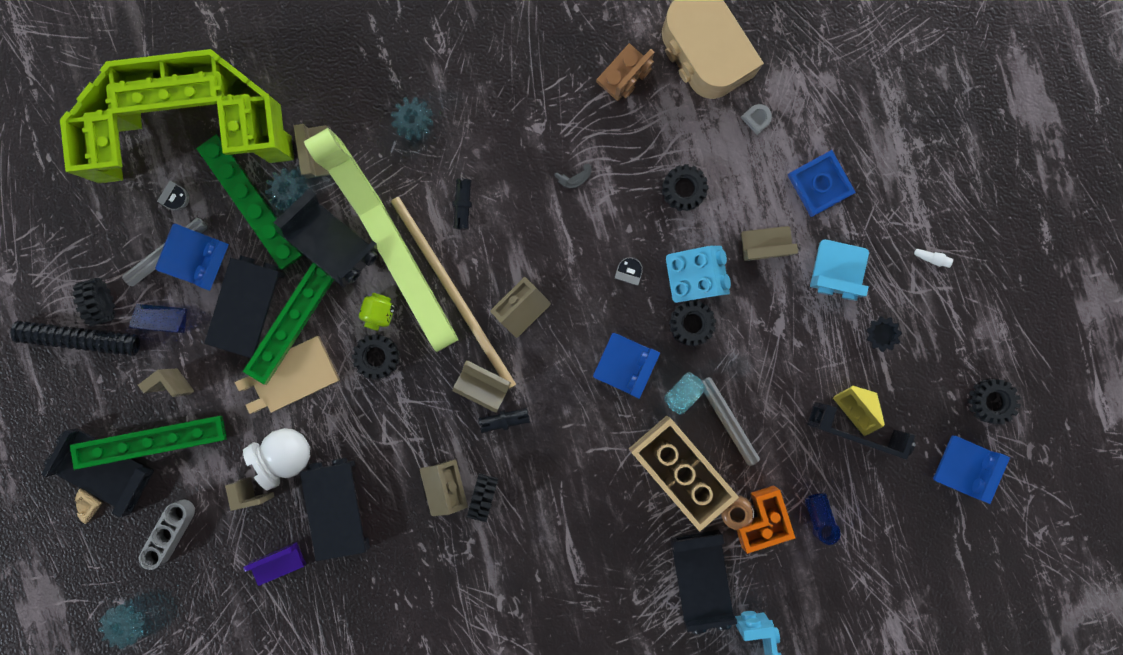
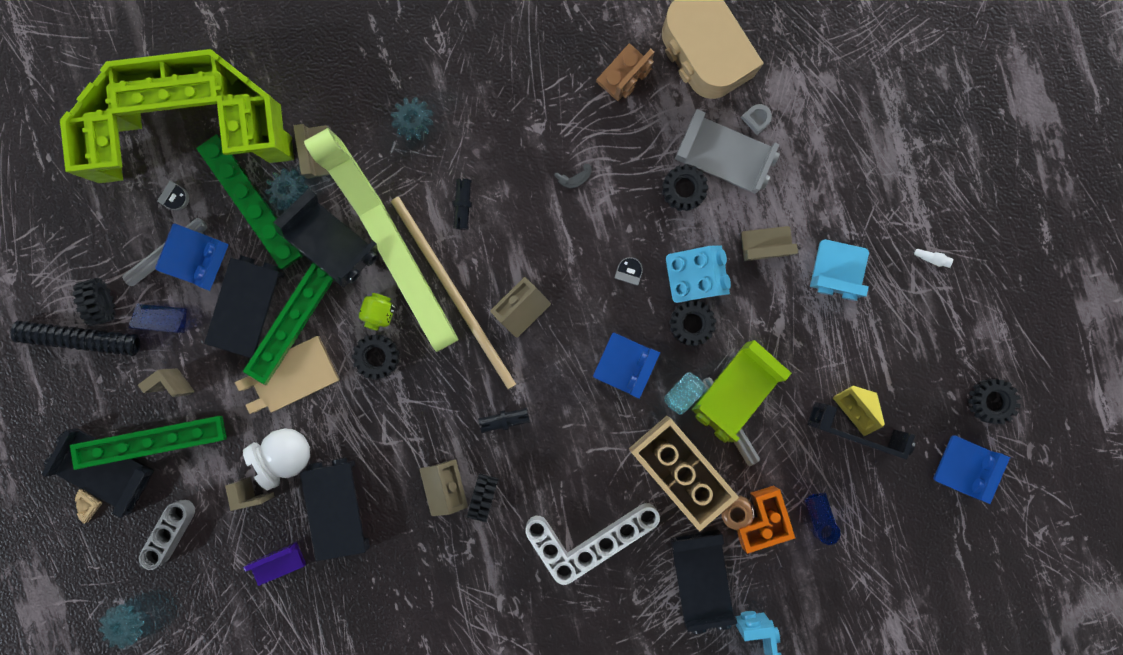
dark tan panel [452,360,511,413] -> none
blue tile [787,150,856,217] -> none
black piece [866,316,902,352] -> none
none -> white beam [526,503,660,585]
none -> light grey panel [675,109,780,194]
none -> lime panel [691,340,792,443]

